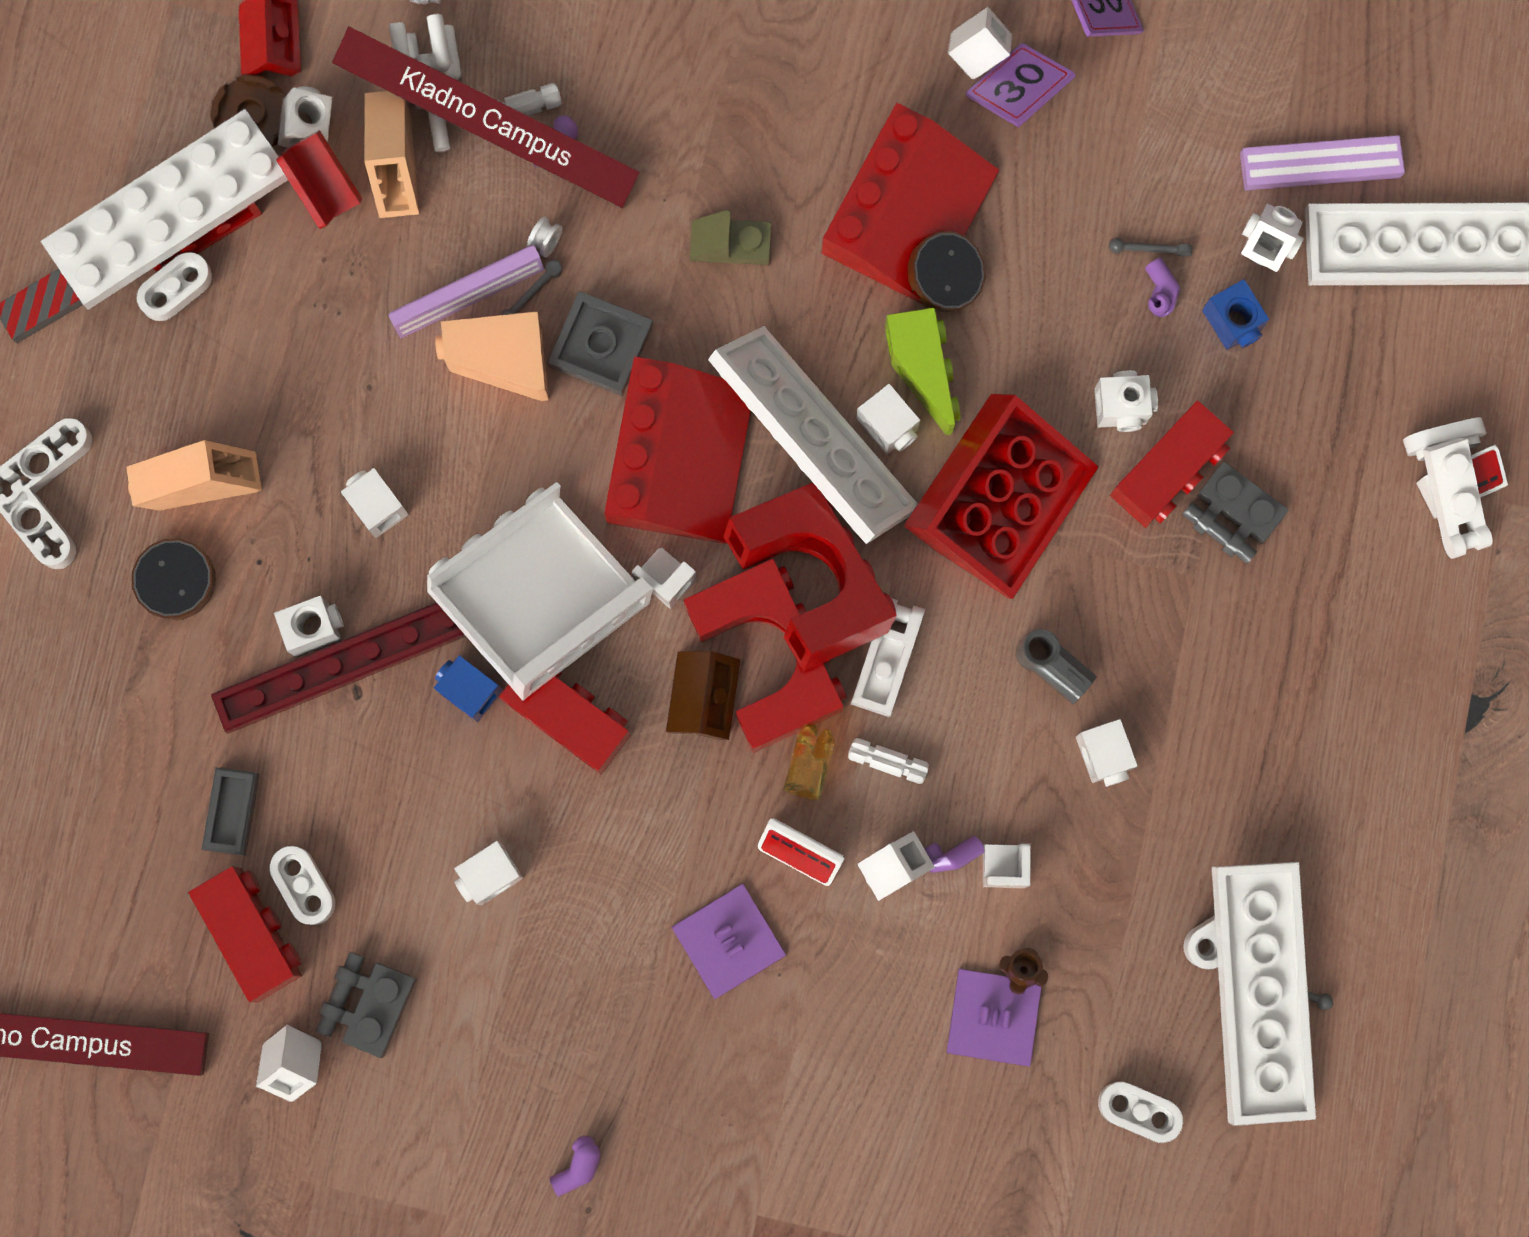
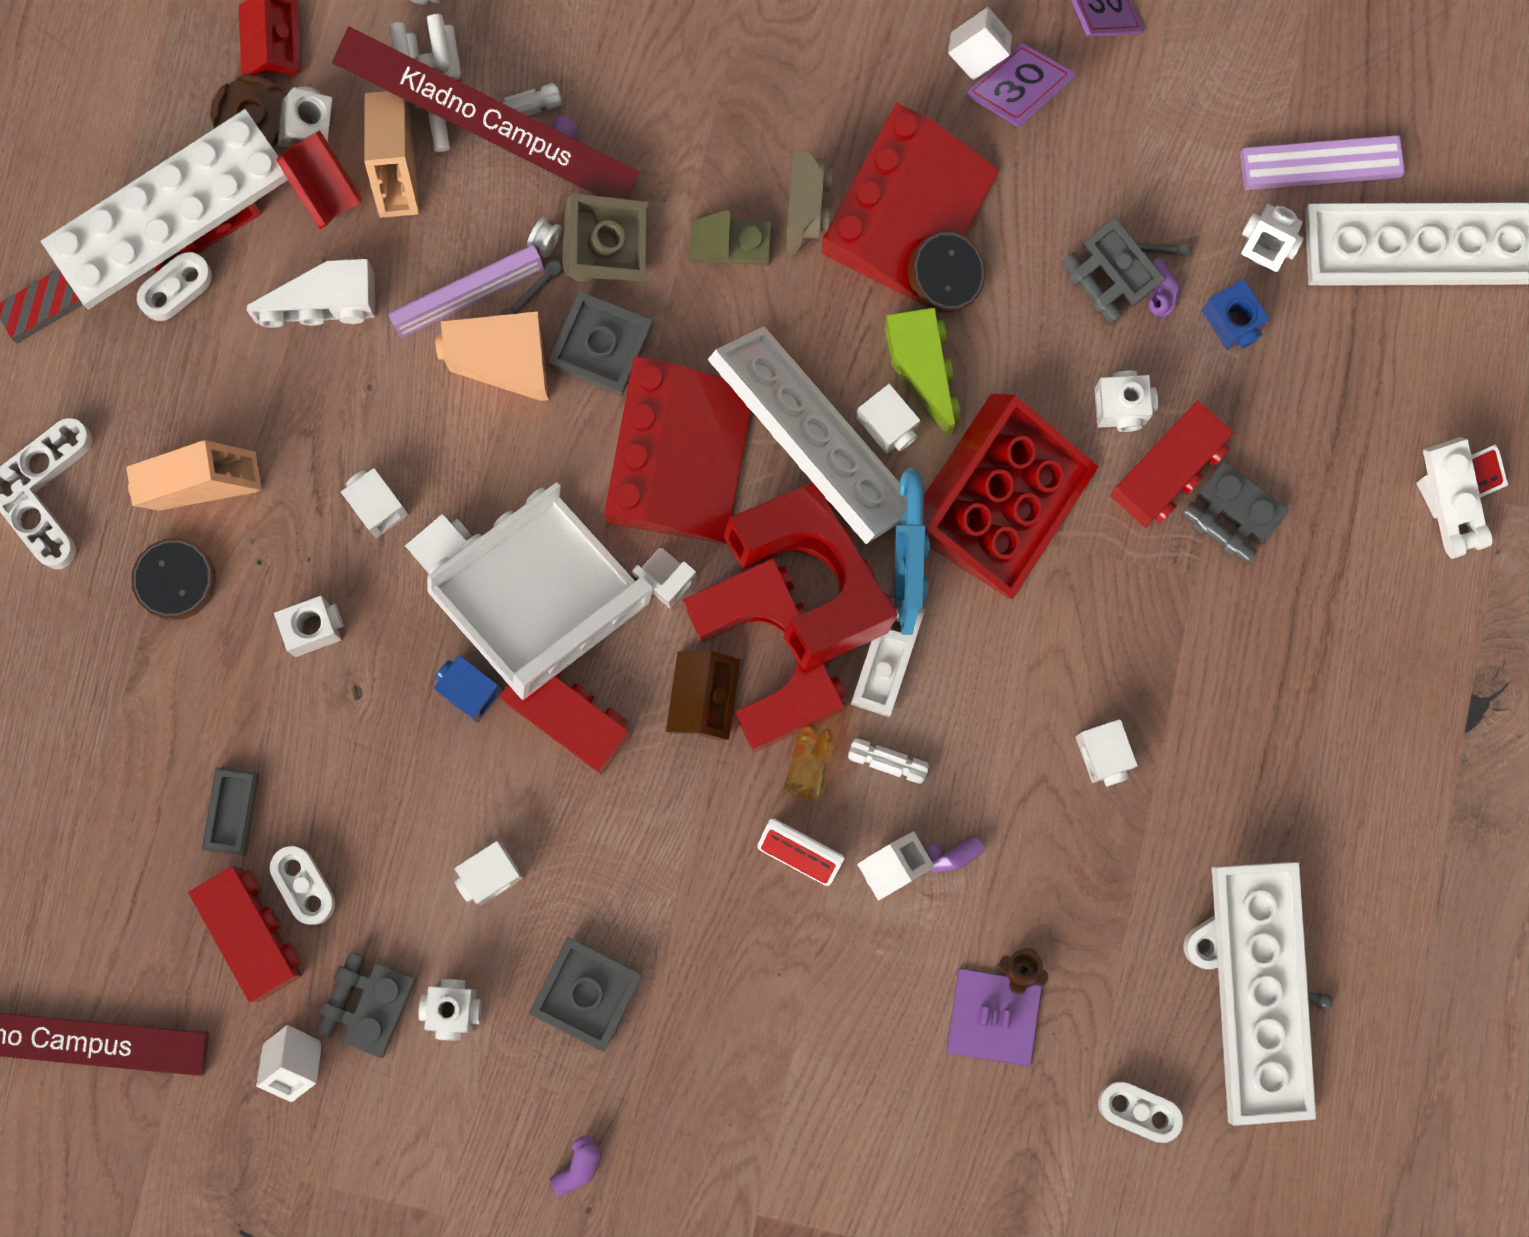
dark red tile [211,602,466,734] -> none
medium lavender piece [672,884,786,999] -> none
white panel [983,843,1030,888] -> none
dark grey piece [1016,629,1097,705] -> none
white plate [1403,417,1487,461] -> none
none -> white slope [247,259,375,328]
none -> white brick [405,514,472,574]
none -> white brick [419,979,482,1041]
none -> dark grey plate [529,937,643,1052]
none -> dark tan slope [562,193,649,282]
none -> dark tan slope [786,151,833,256]
none -> dark azure plate [894,467,930,635]
none -> dark grey plate [1061,217,1165,324]

